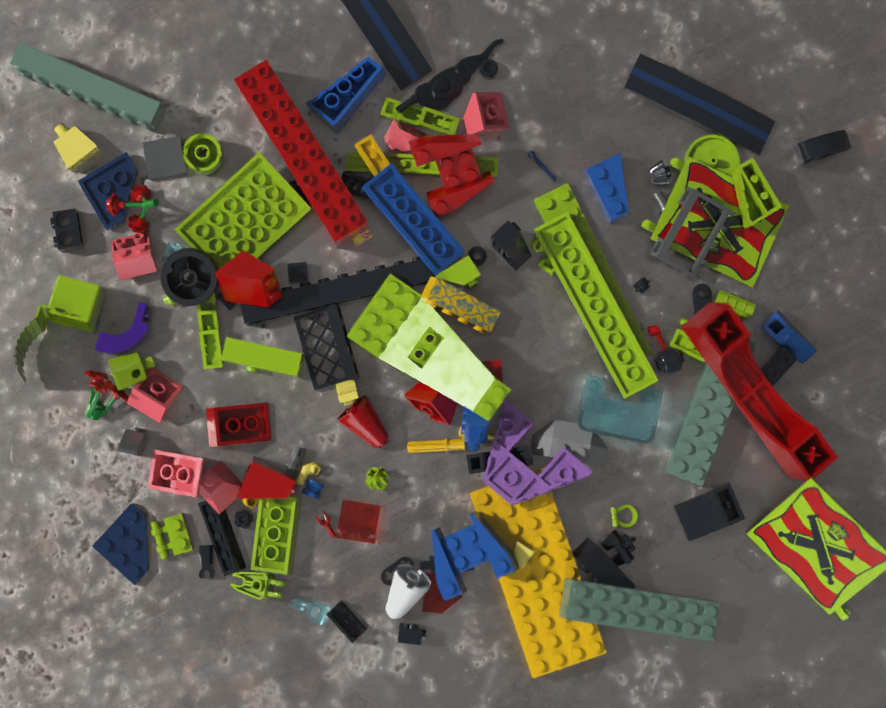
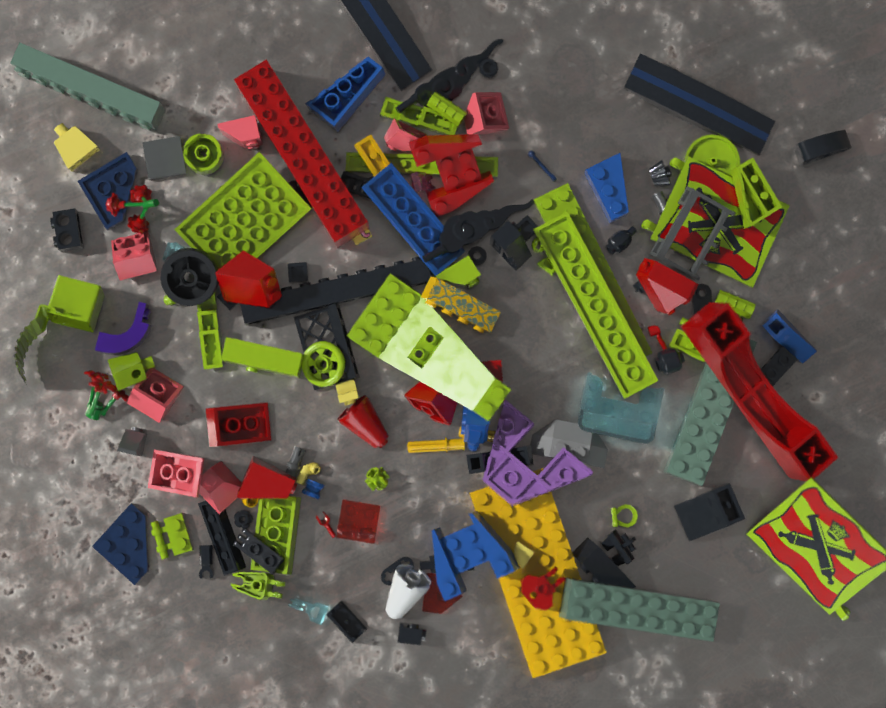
none -> coral slope [217,115,263,150]
none -> black hinge [233,528,285,574]
none -> lime plate [302,341,345,387]
none -> clear pink plate [411,172,436,193]
none -> black piece [422,199,534,262]
none -> lime axle [427,92,468,127]
none -> black tile [517,215,538,242]
none -> red hinge [521,566,566,611]
none -> black plant [605,226,637,255]
none -> red slope [636,258,699,315]

